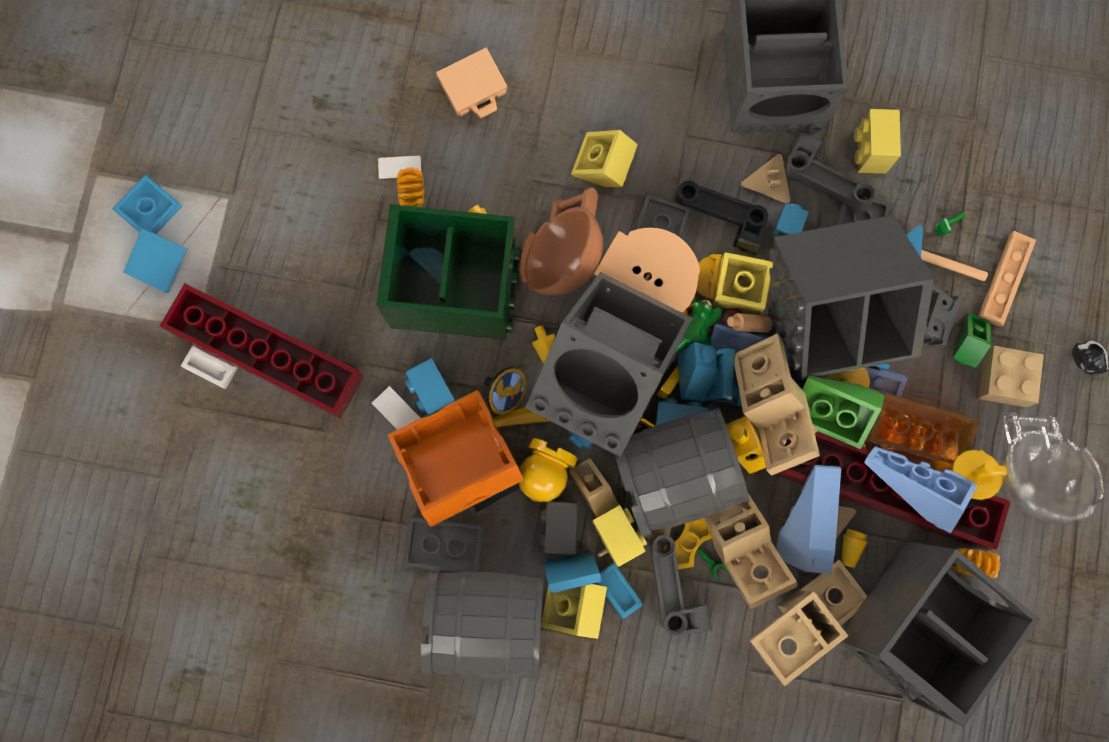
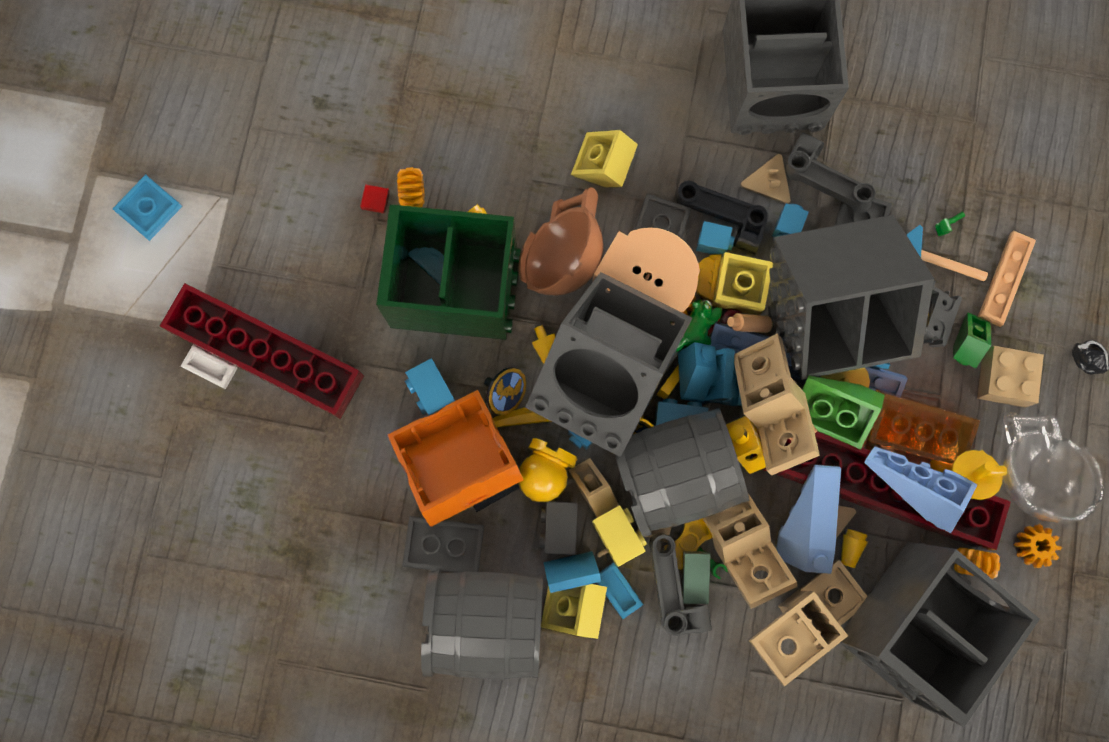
dark azure tile [123,228,188,293] -> none
white tile [372,386,420,430] -> none
white sticker [378,156,421,179] -> none
light nougat piece [436,47,507,119] -> none
light yellow brick [854,109,901,174] -> none
none -> red tile [360,184,390,214]
none -> sand green tile [682,551,710,604]
none -> dark azure brick [696,221,735,257]
none -> light orange gear [1013,524,1062,568]

